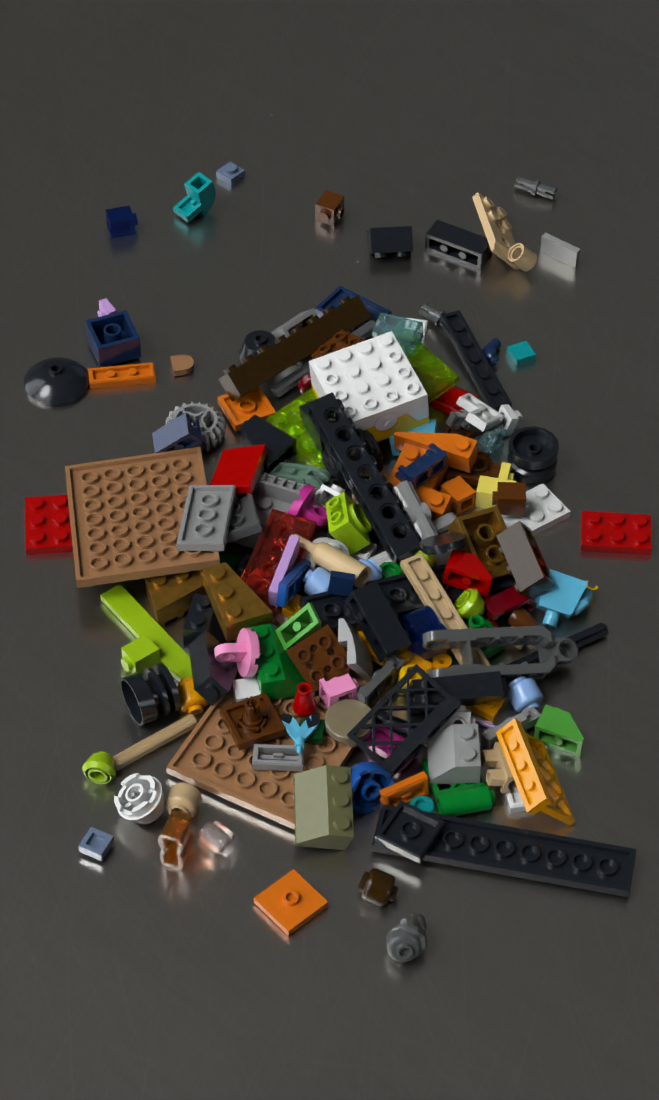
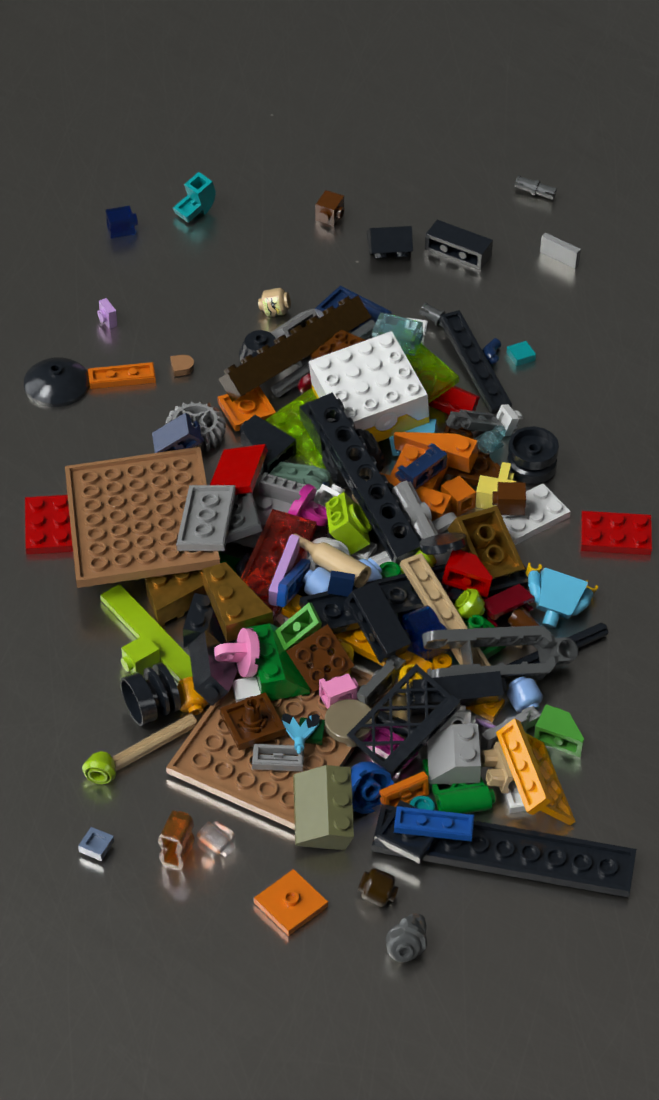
dark blue brick [85,310,141,367] -> none
white cone [114,773,165,824] -> none
tan head [165,782,202,821] -> none
sand blue plate [216,162,245,186] -> none
red cone [292,682,317,718] -> none
light grey slope [338,618,373,680] -> none
white tile [456,393,504,432] -> none
tan hinge [472,192,537,271] -> none
brick [496,521,555,600] -> none
none -> tan head [258,288,291,317]
none -> blue tile [394,806,474,841]

